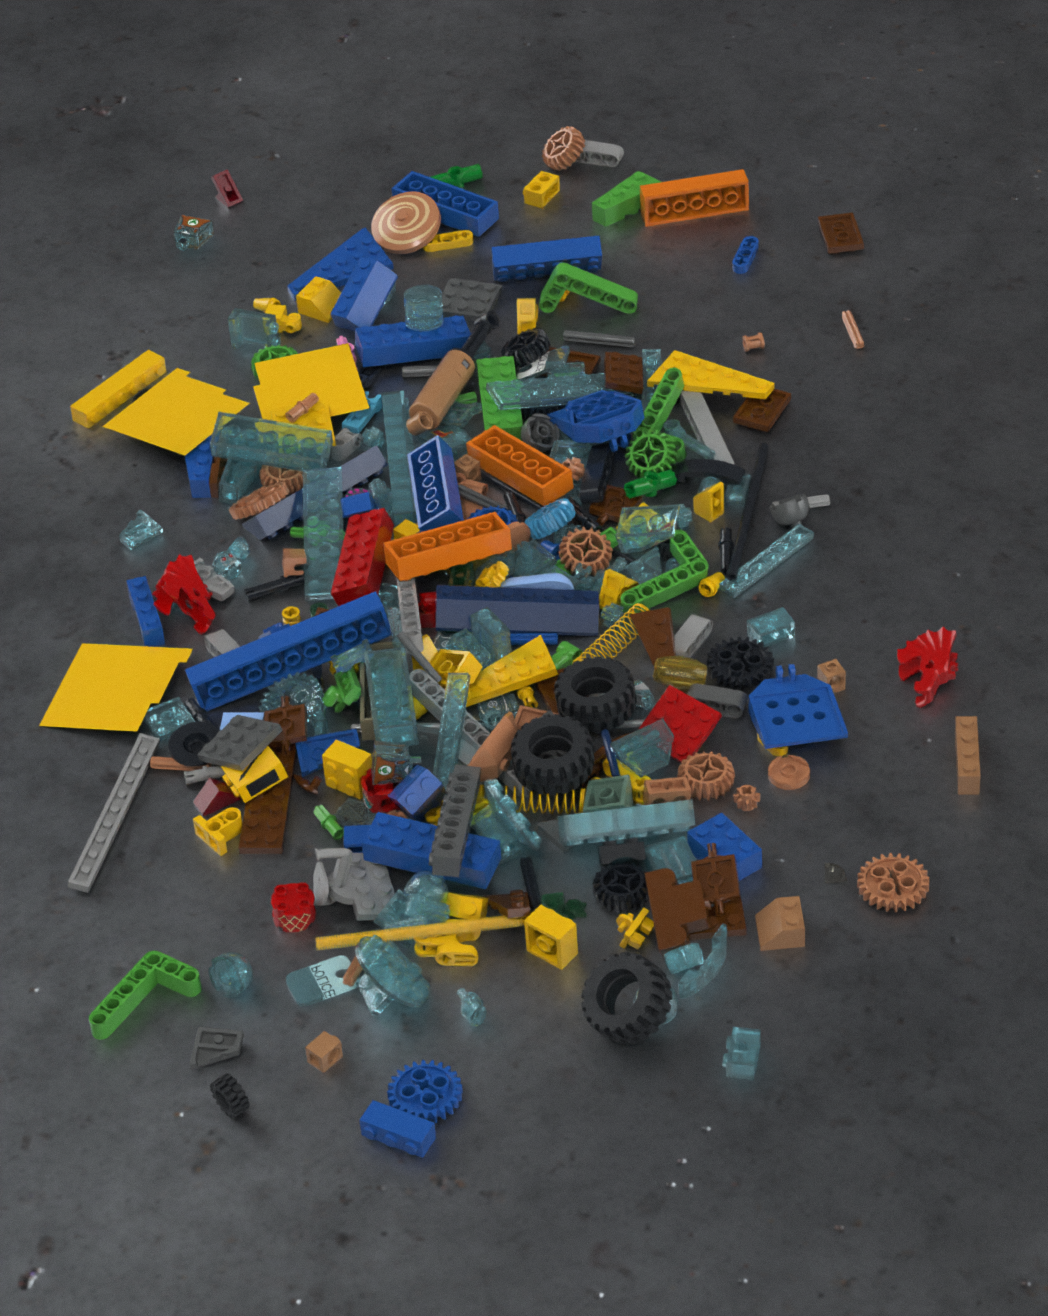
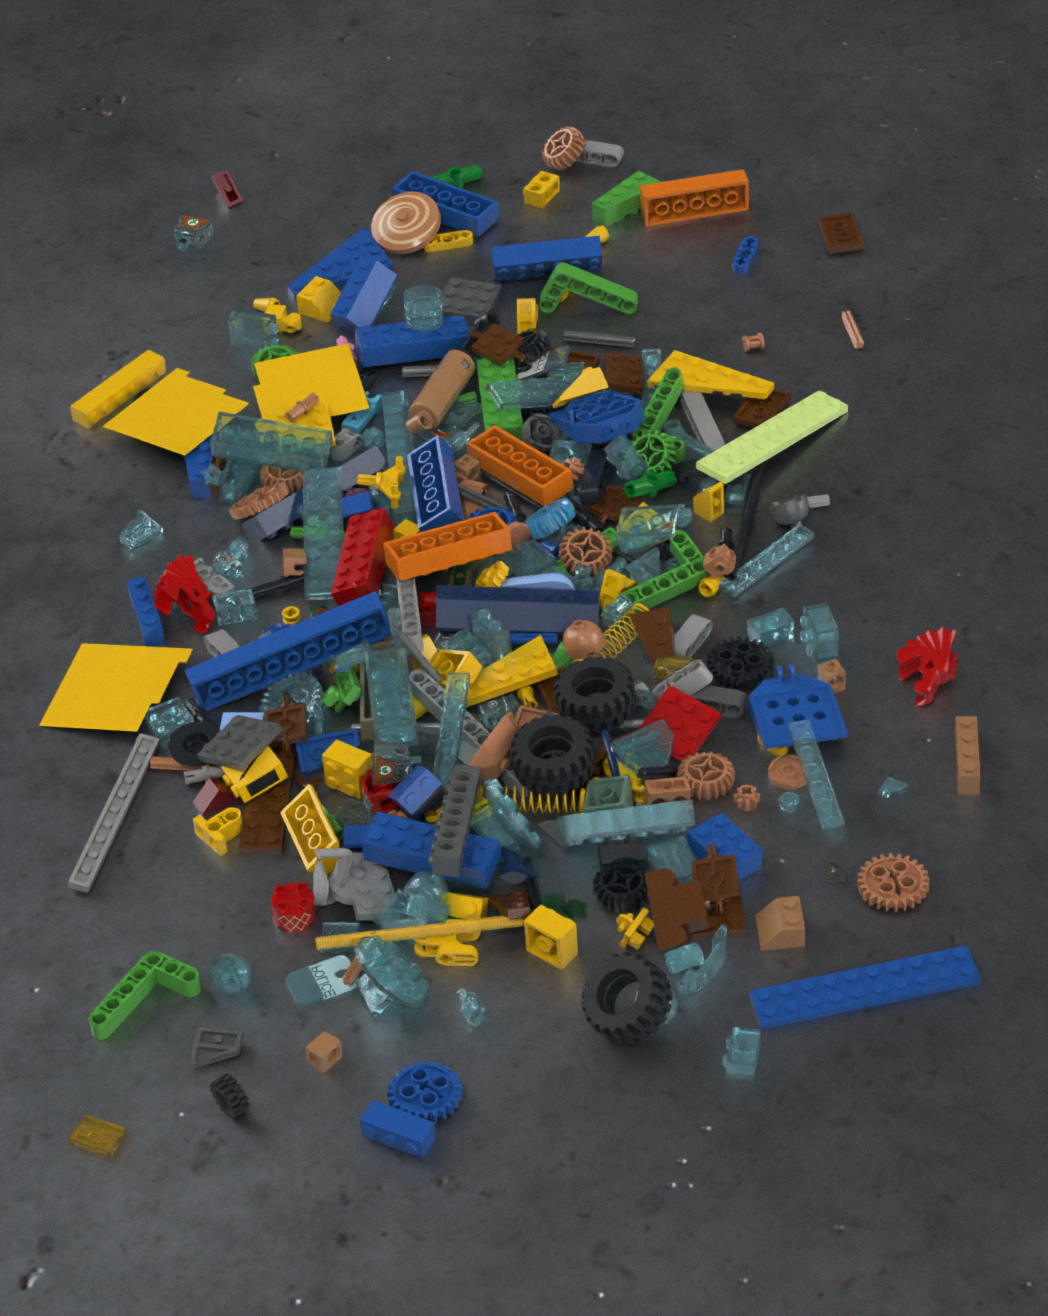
none -> clear yellow plate [68,1114,126,1158]
none -> clear light blue plate [200,464,224,486]
none -> clear light blue brick [212,588,258,626]
none -> yellow slope [280,784,339,876]
none -> clear light blue piece [319,921,360,956]
none -> yellow axle [357,456,406,509]
none -> clear light blue axle [449,422,479,453]
none -> reddish brown plate [470,323,526,366]
none -> dark blue slope [499,846,537,885]
none -> yellow slope [552,367,609,408]
none -> nougat cylinder [563,620,605,659]
none -> yellow cone [585,225,609,243]
none -> clear light blue brick [604,434,649,481]
none -> clear light blue bush [606,594,633,621]
none -> black axle [636,766,678,780]
none -> light grey beam [652,660,713,701]
none -> yellowish green plate [696,391,848,484]
none -> nougat brick [703,544,736,579]
none -> blue plate [749,945,981,1030]
none -> clear light blue plate [778,791,799,811]
none -> clear light blue plate [788,719,845,833]
none -> clear light blue brick [800,603,839,664]
none -> clear light blue tile [878,777,908,797]

